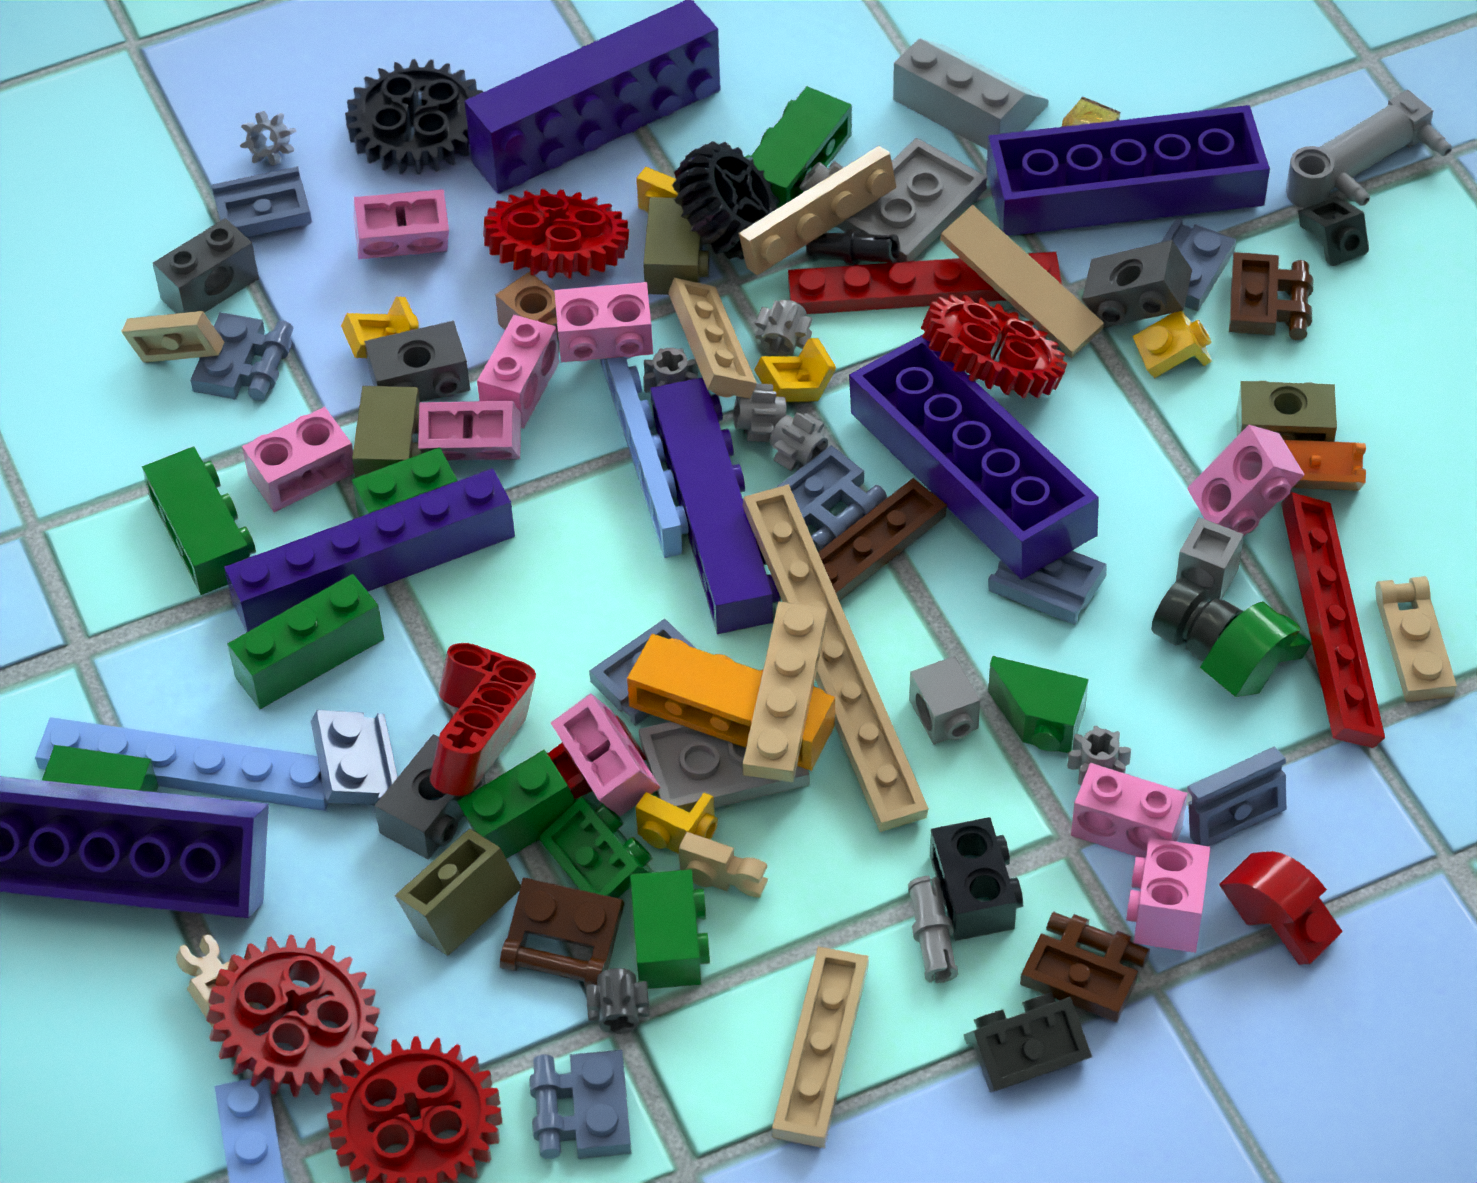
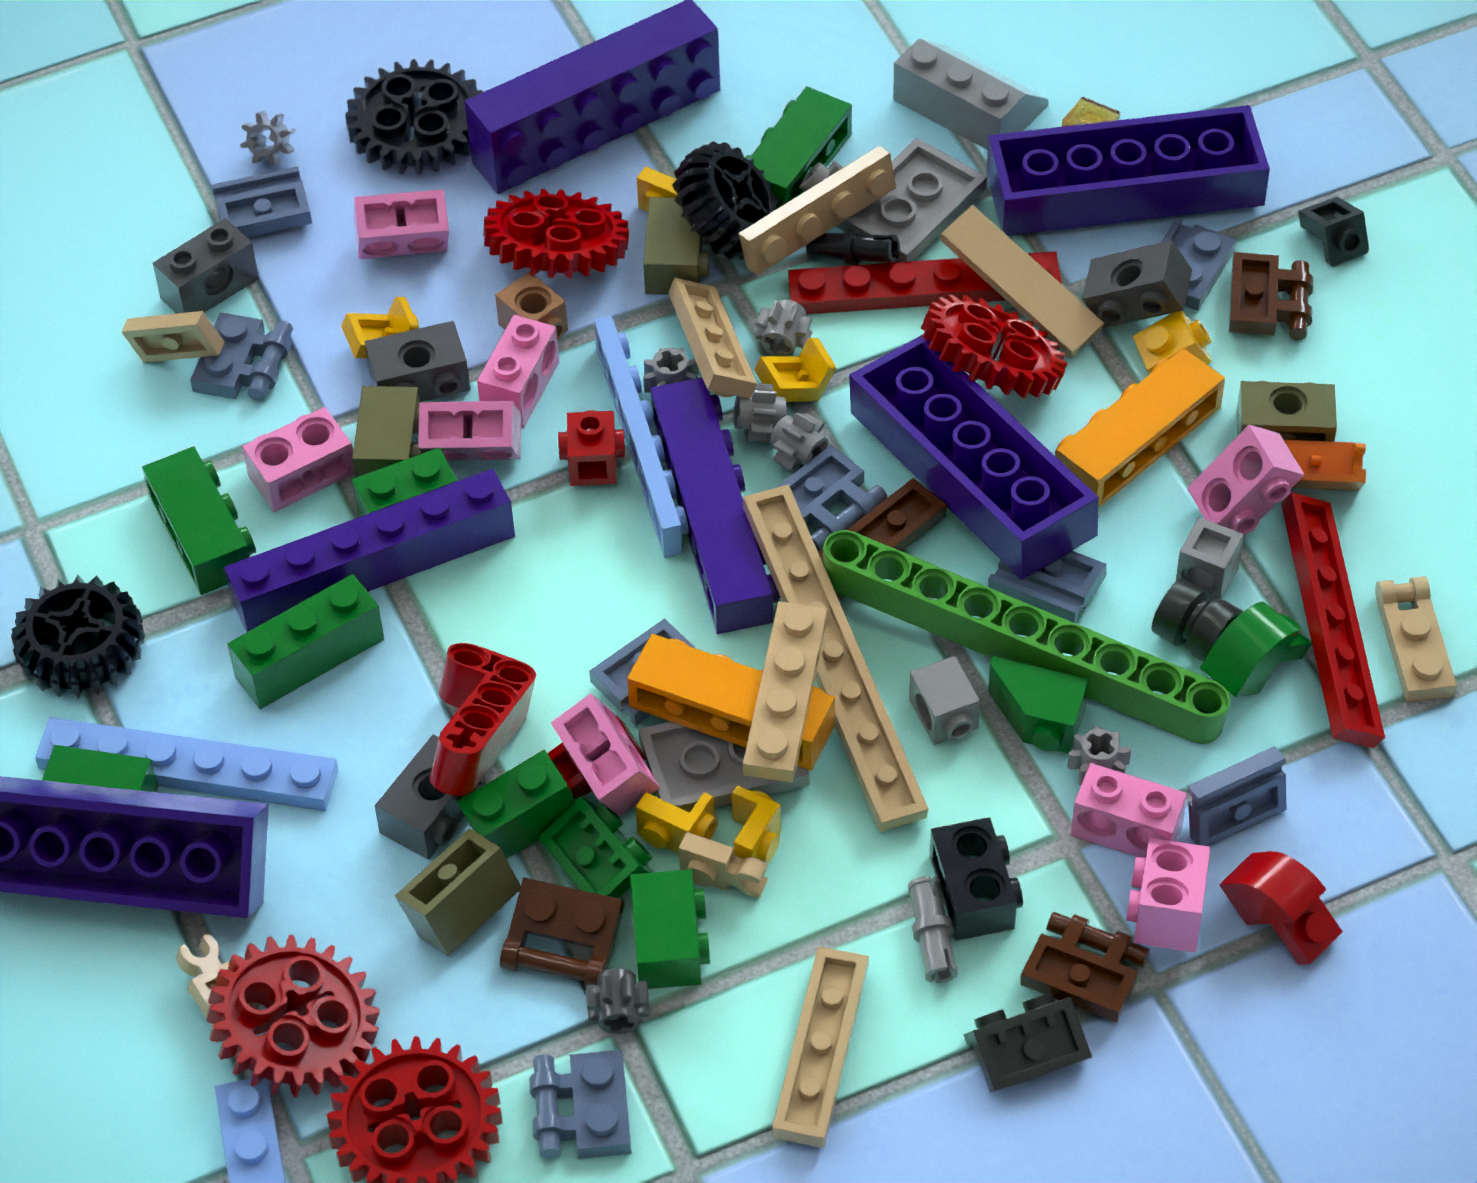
plate [311,710,397,805] -> none
bright pink brick [554,282,653,362] -> none
light grey piece [1286,89,1452,208] -> none
none -> black gear [11,574,145,698]
none -> red brick [558,410,625,486]
none -> yellow bracket [731,786,781,863]
none -> bright green beam [822,530,1230,744]
none -> light orange brick [1055,348,1225,507]

